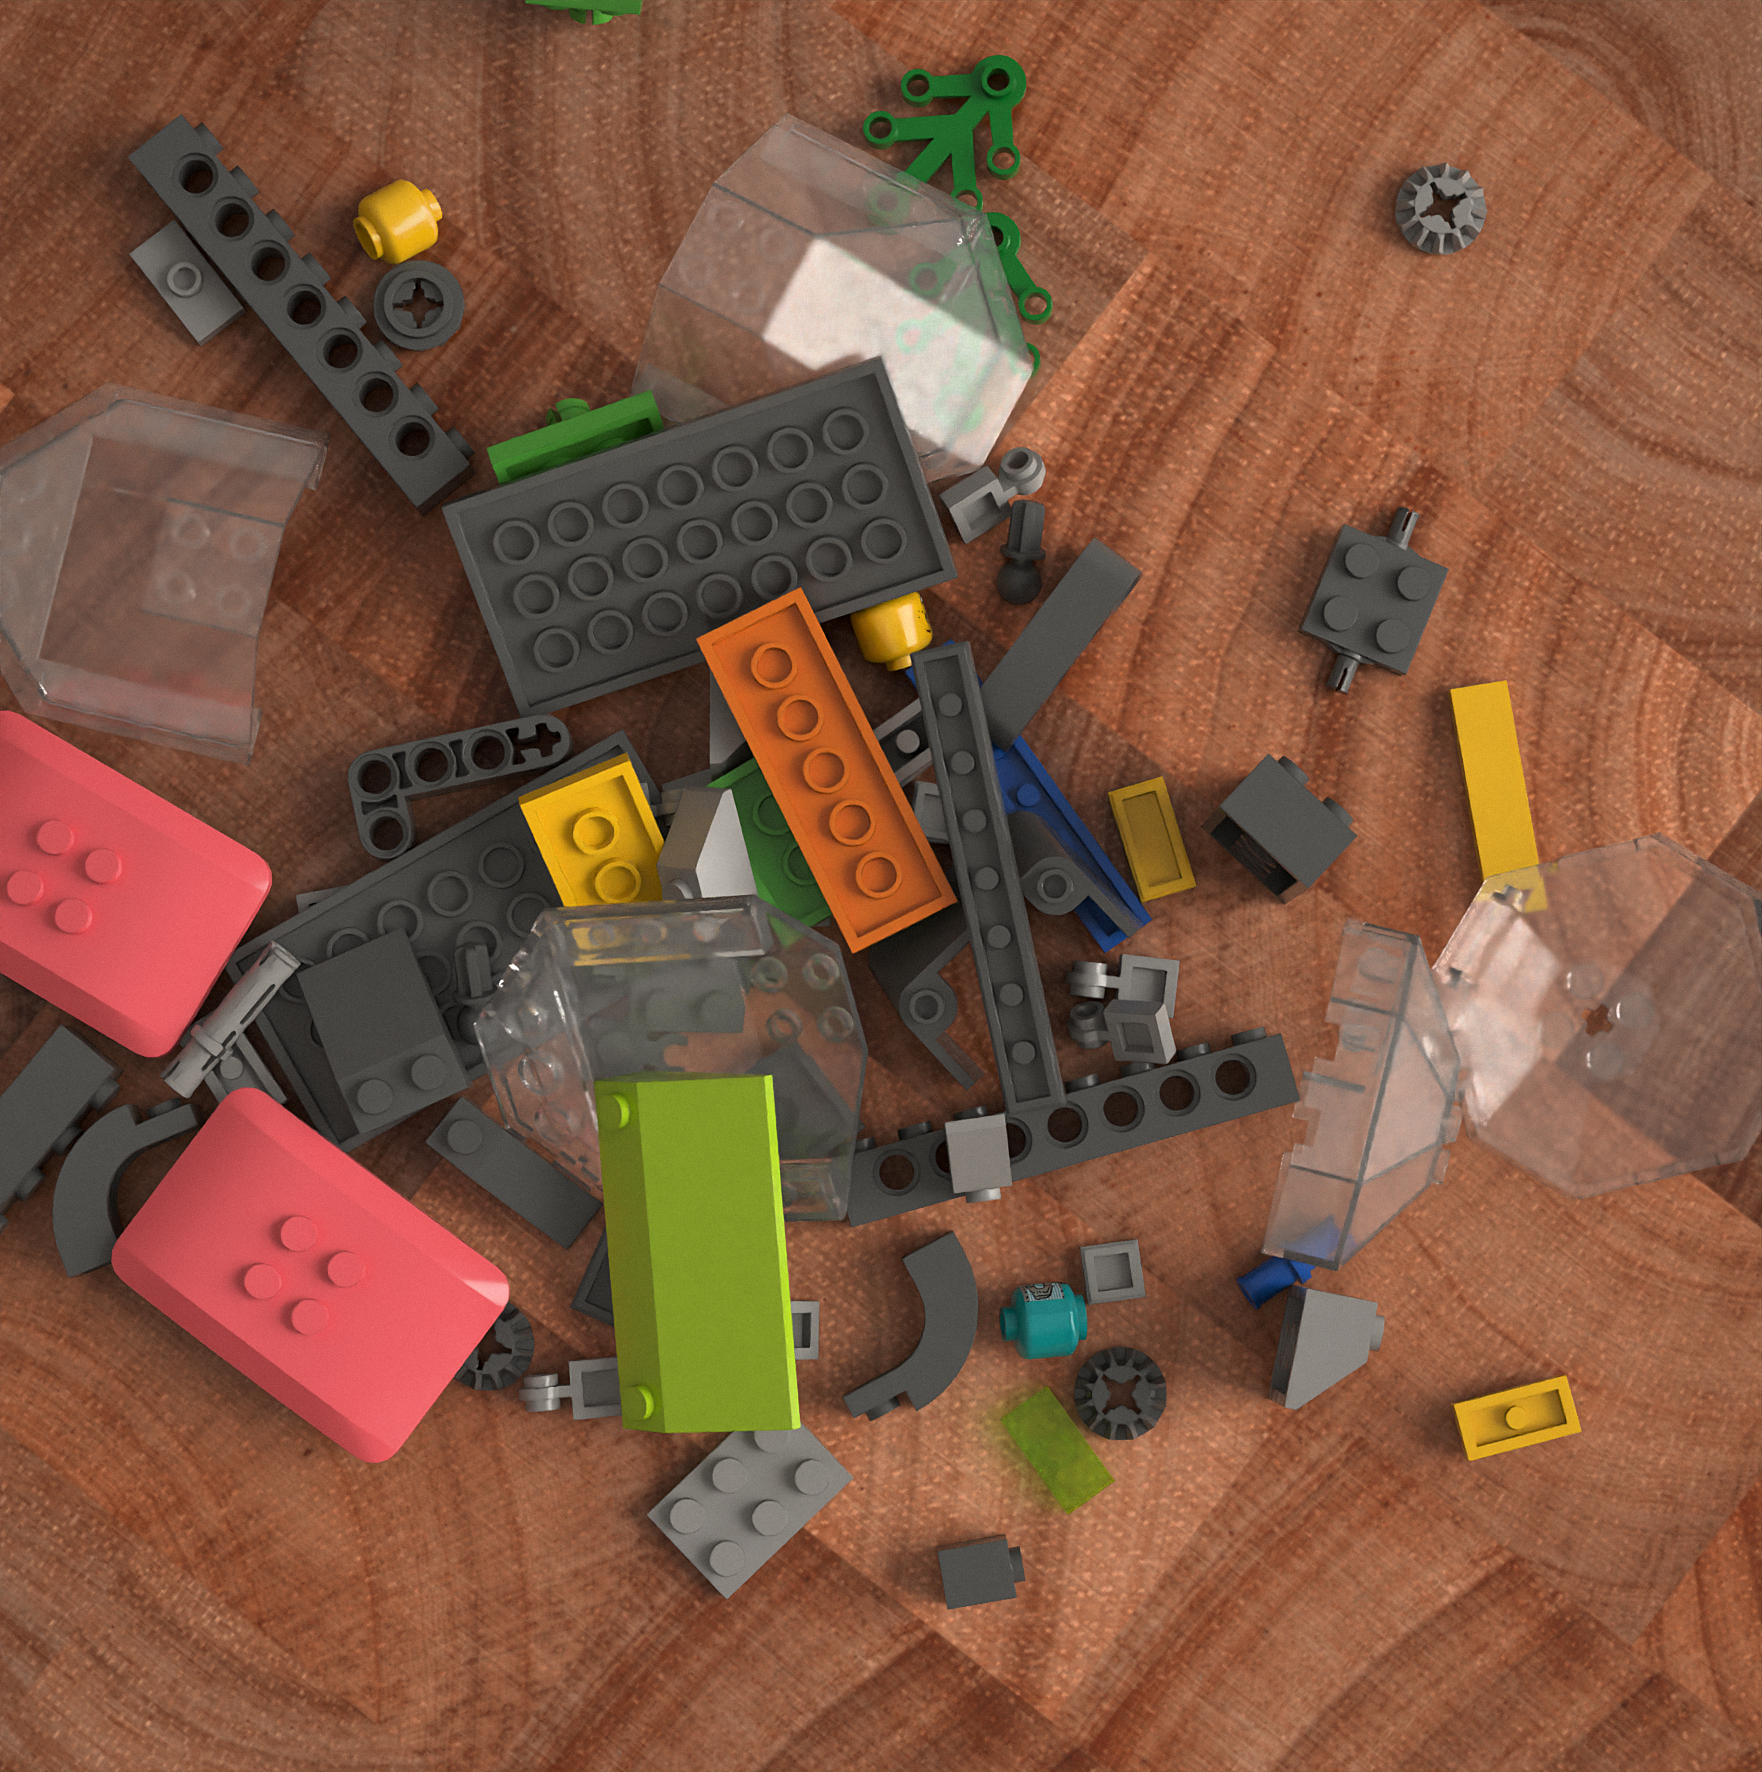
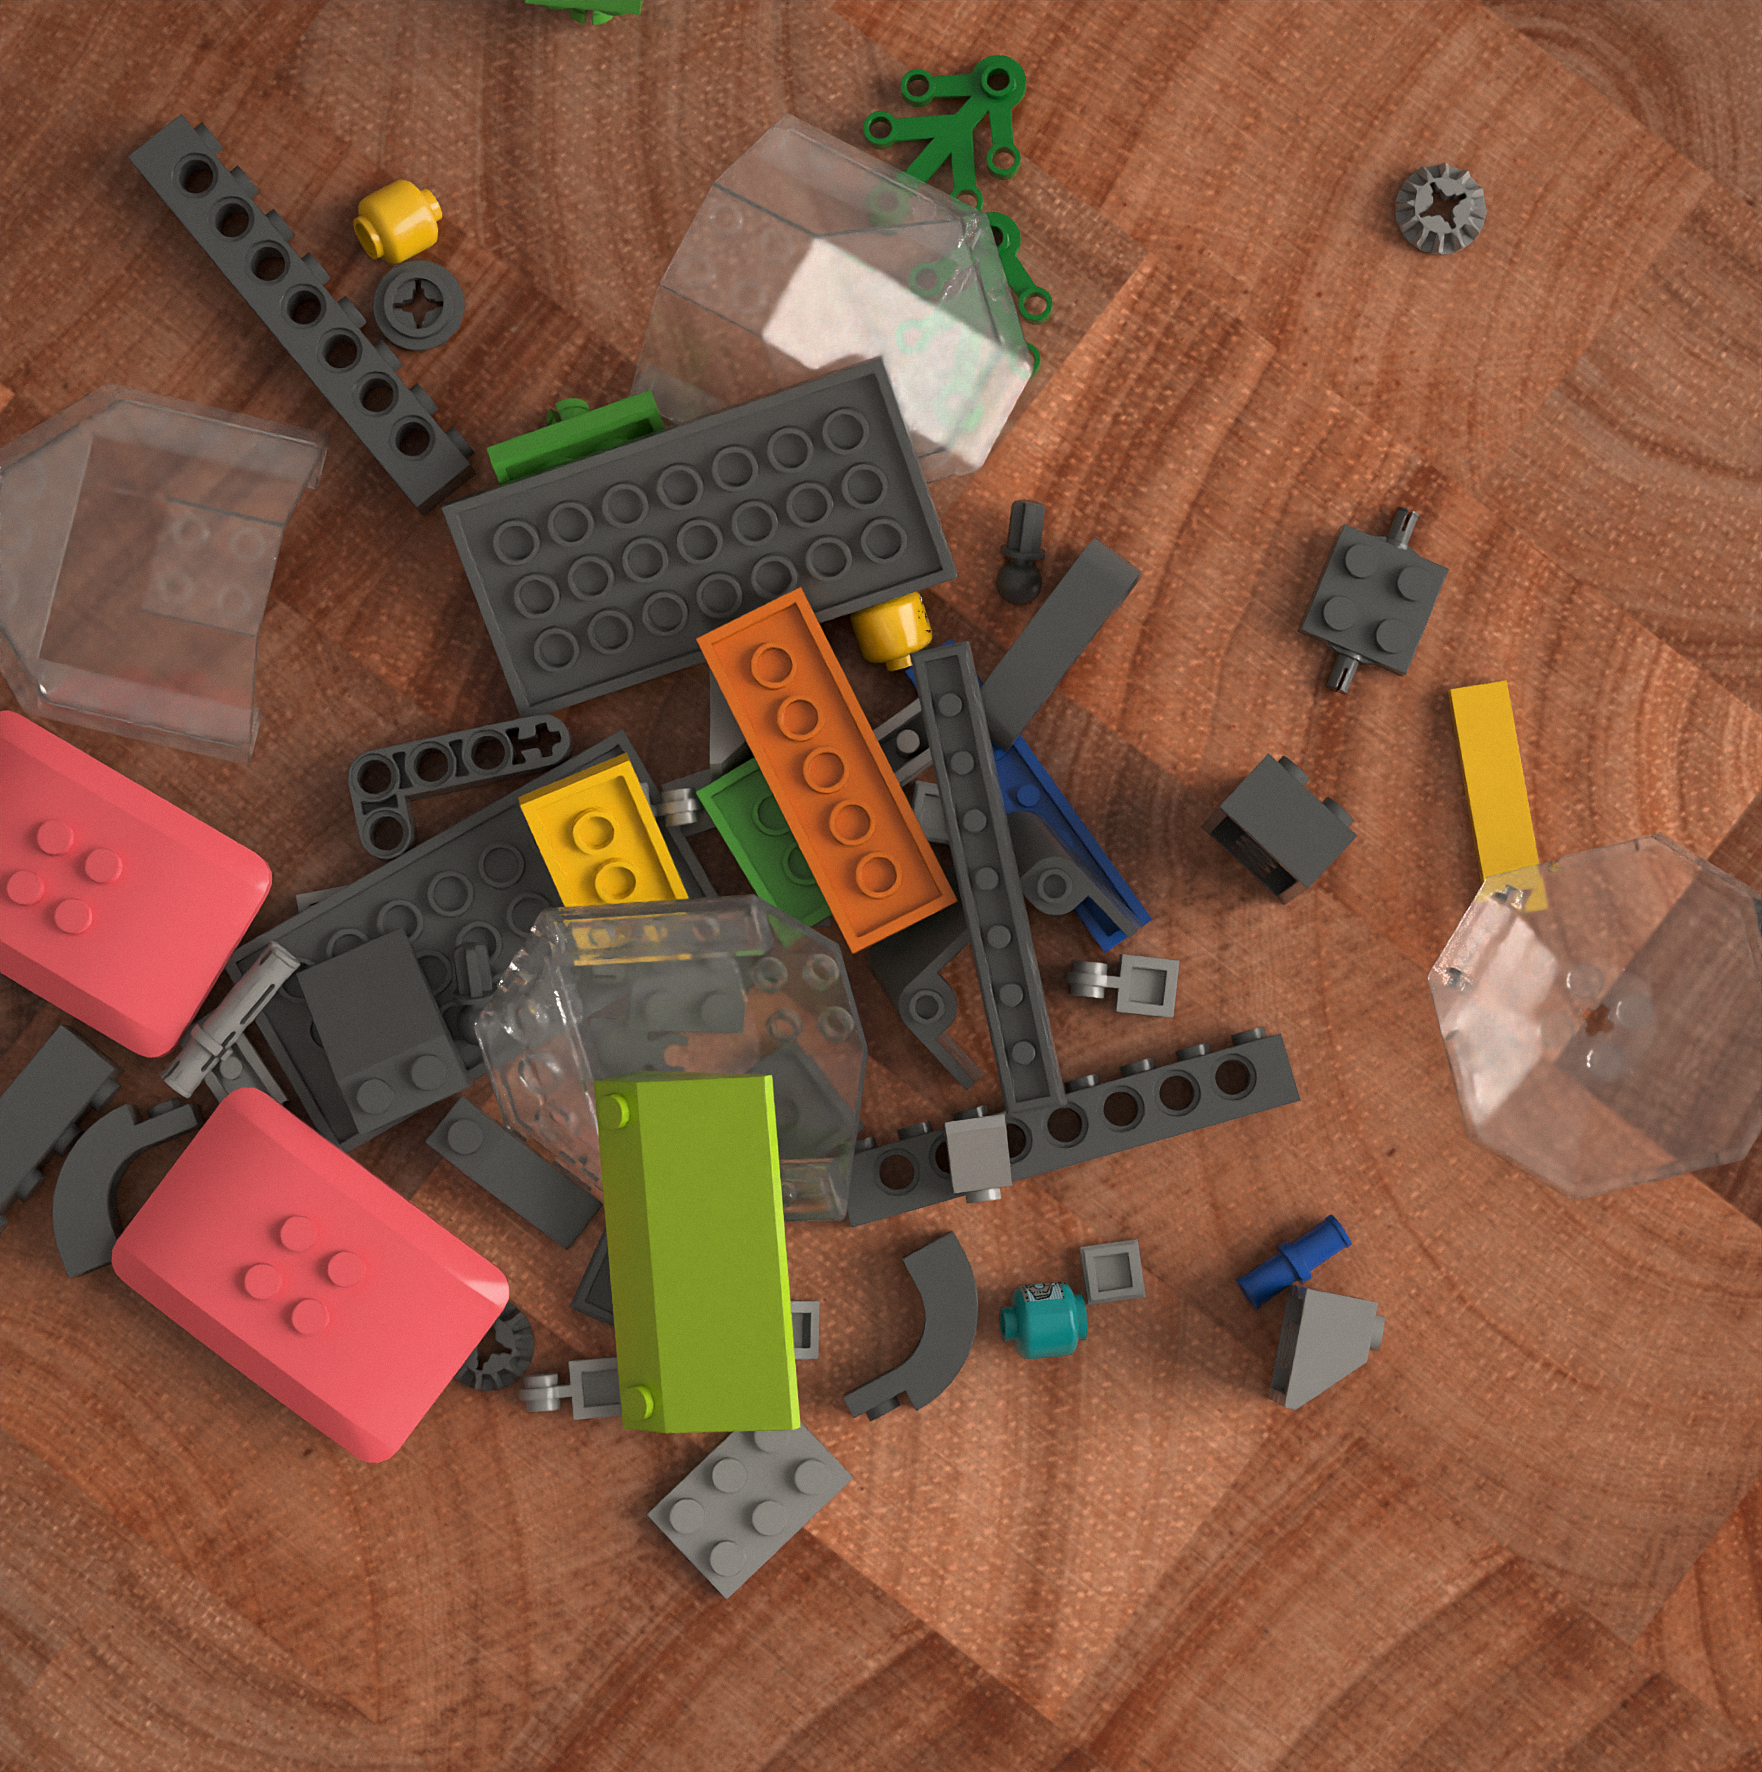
light grey plate [129,220,246,347] -> none
light grey slope [656,786,759,924] -> none
dark grey brick [937,1534,1026,1610] -> none
light grey plate [938,447,1046,544] -> none
clear neon green plate [1000,1385,1115,1515] -> none
light grey plate [1067,999,1176,1064] -> none
dark grey gear [1074,1347,1167,1440] -> none
yellow tile [1107,776,1196,903] -> none
clear windscreen [1261,918,1470,1272] -> none
yellow plate [1451,1374,1582,1461] -> none

